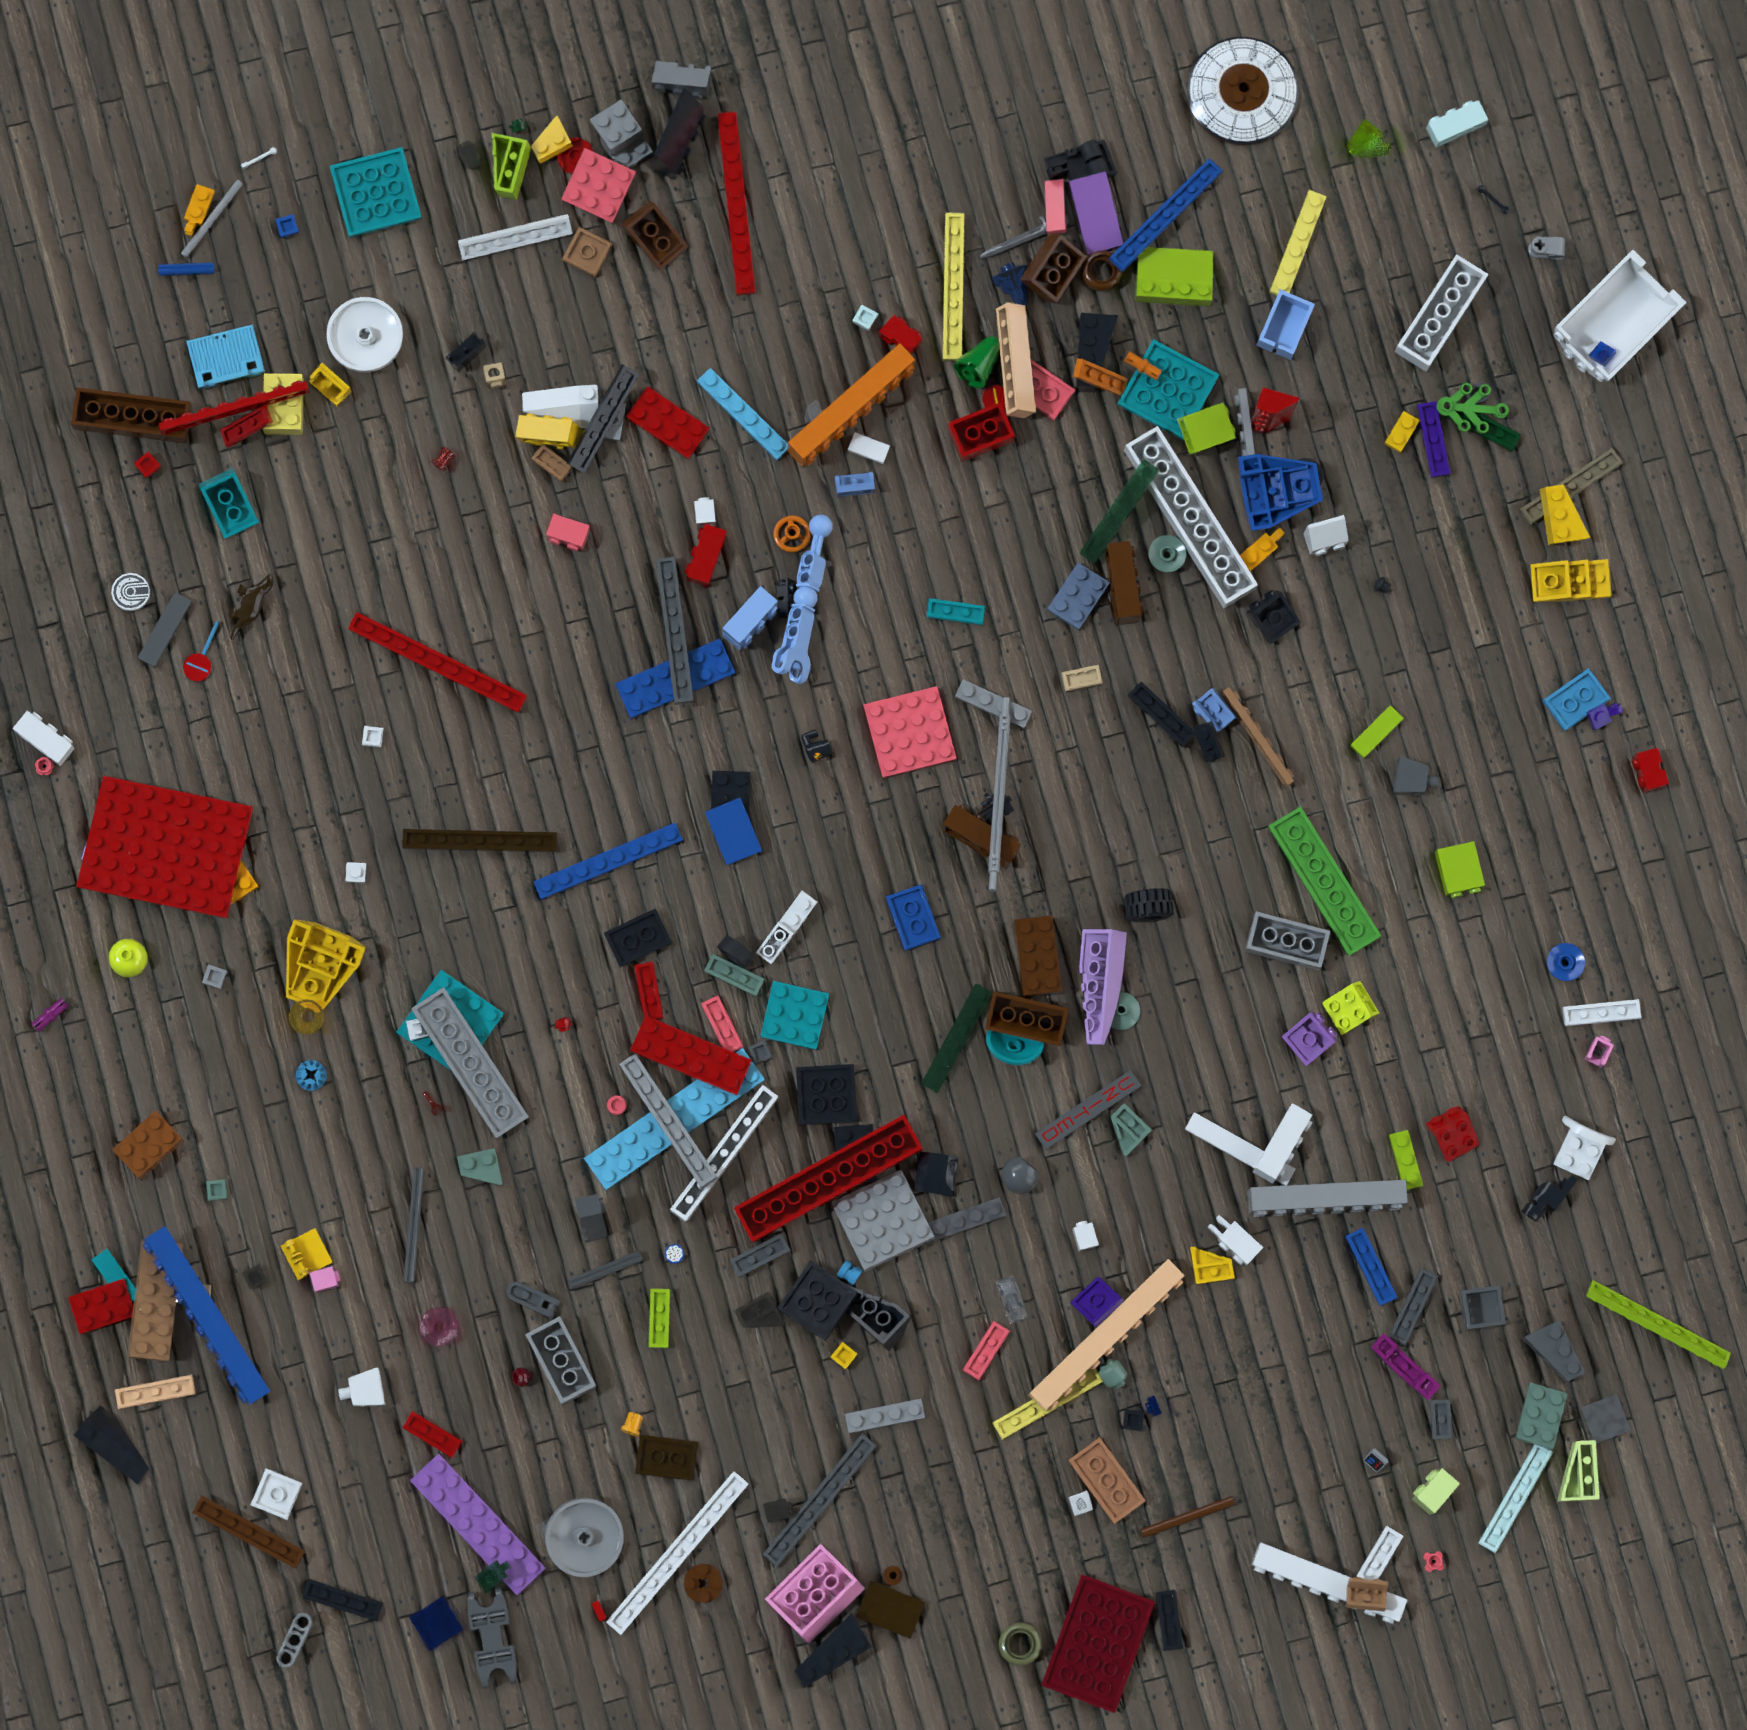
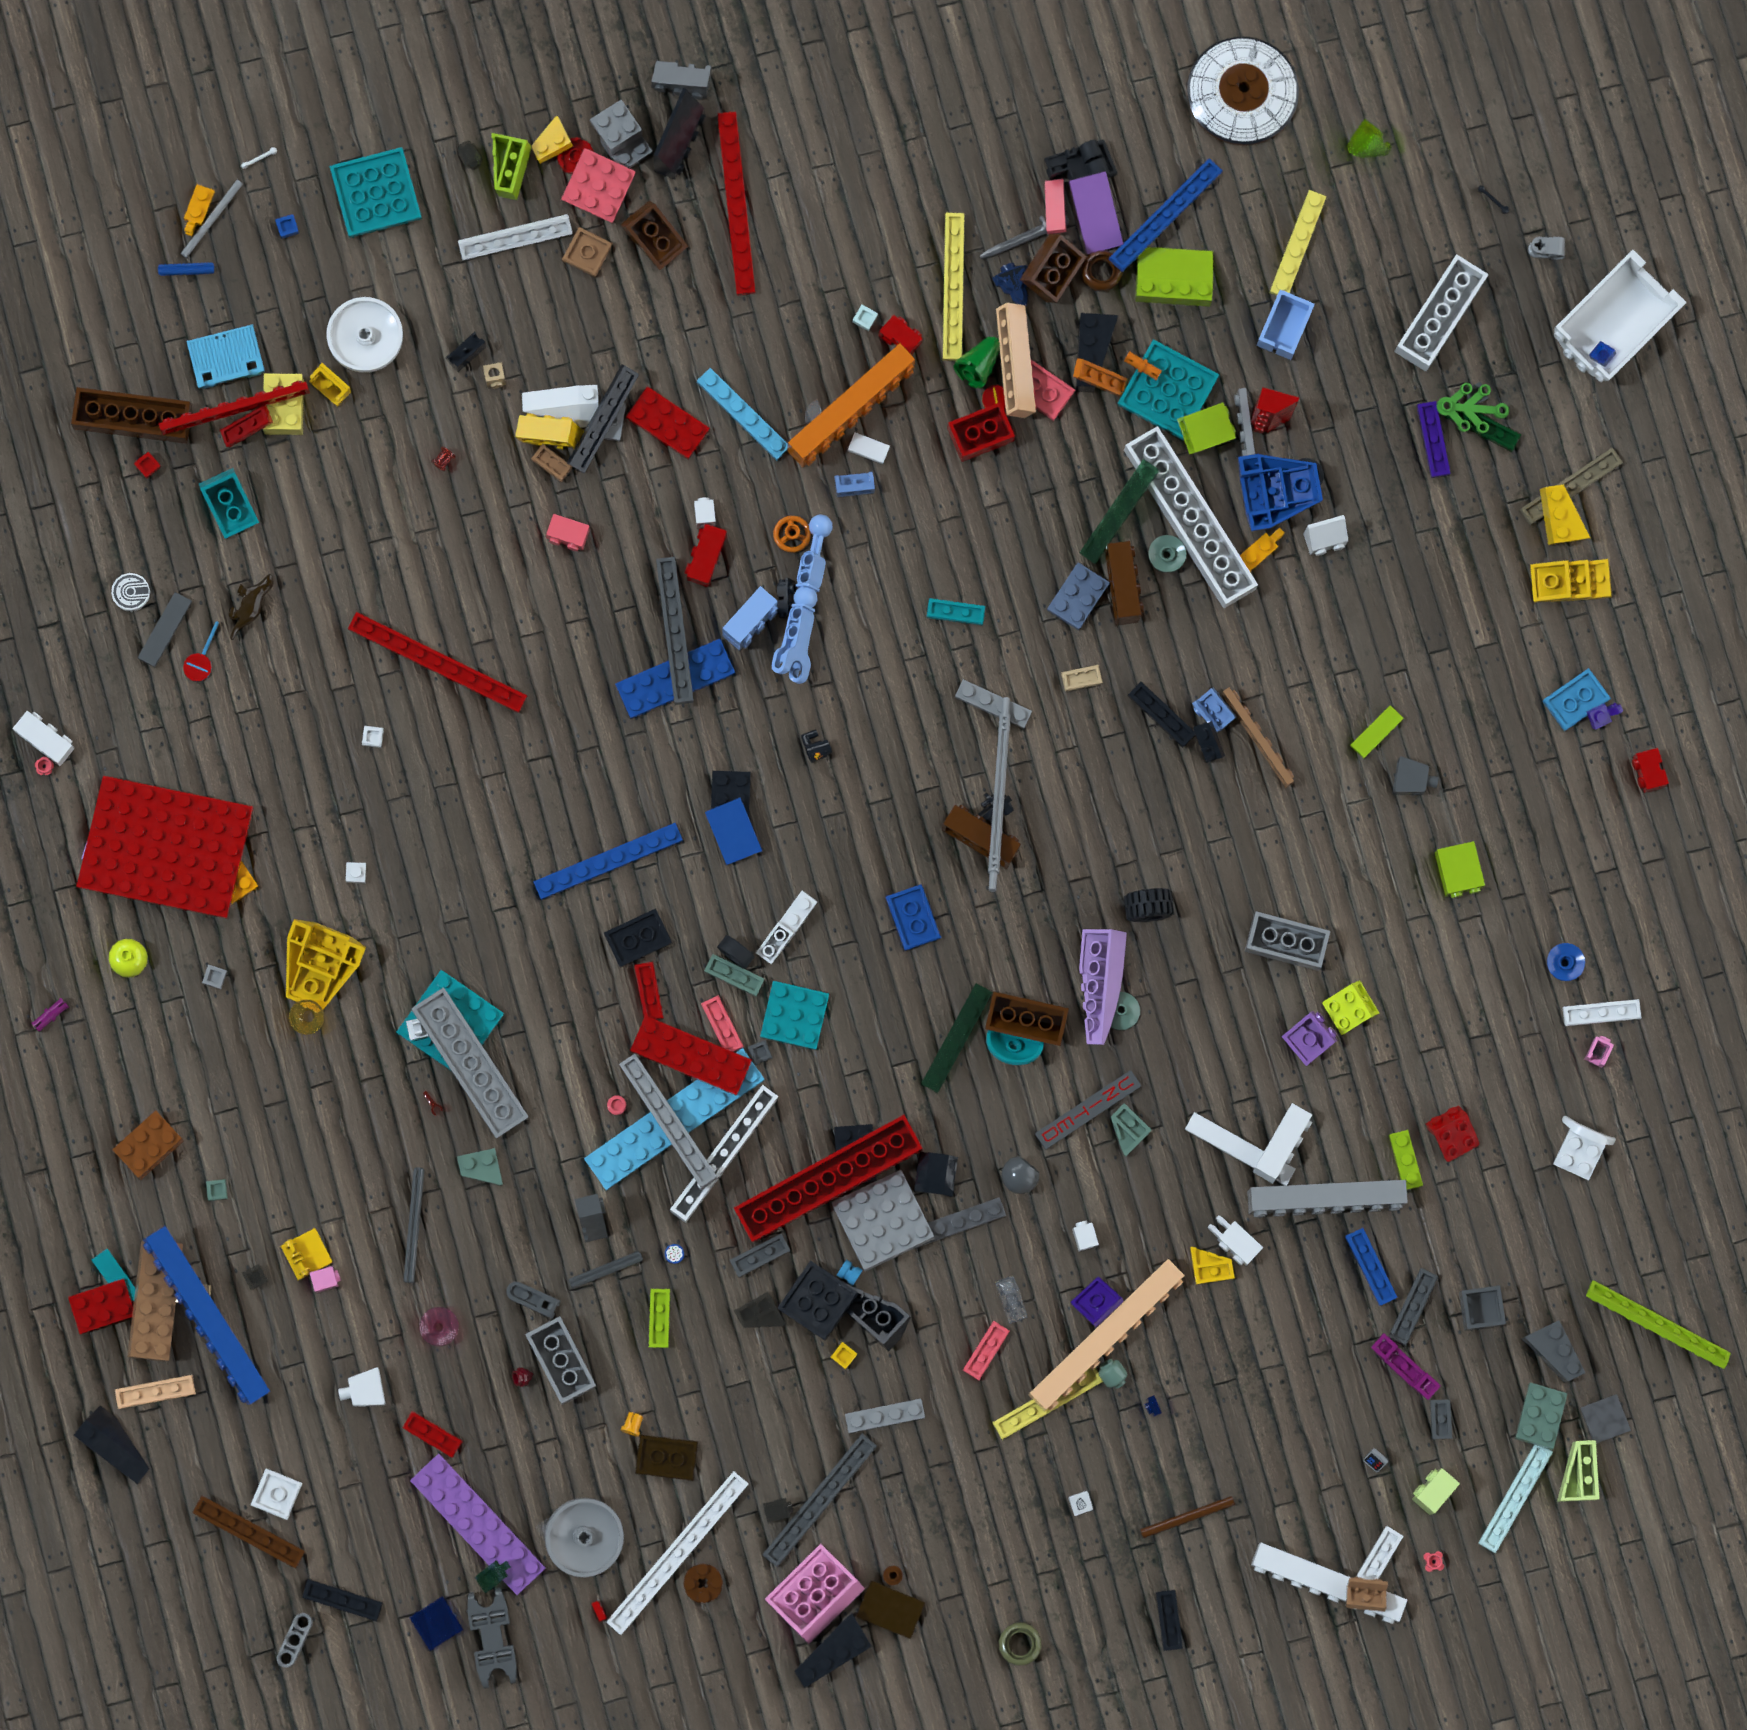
dark azure gear [295,1060,327,1091] -> none
dark brown plate [402,829,557,852] -> none
dark green plate [509,118,527,133] -> none
red plate [554,1017,572,1032] -> none
black plate [796,1064,857,1126] -> none
coral plate [863,686,957,779] -> none
reddish brown brick [1013,915,1062,998] -> none
dark red plate [1041,1574,1155,1713] -> none
nougat plate [1068,1437,1146,1524] -> none
black plate [1122,1409,1144,1432] -> none
black plate [1246,590,1301,644] -> none
bright green plate [1268,806,1381,957] -> none
black piece [1374,577,1391,593] -> none
yellow plate [1384,411,1420,453] -> none
light aqua brick [1426,100,1488,148] -> none
black plate [1522,1175,1578,1222] -> none

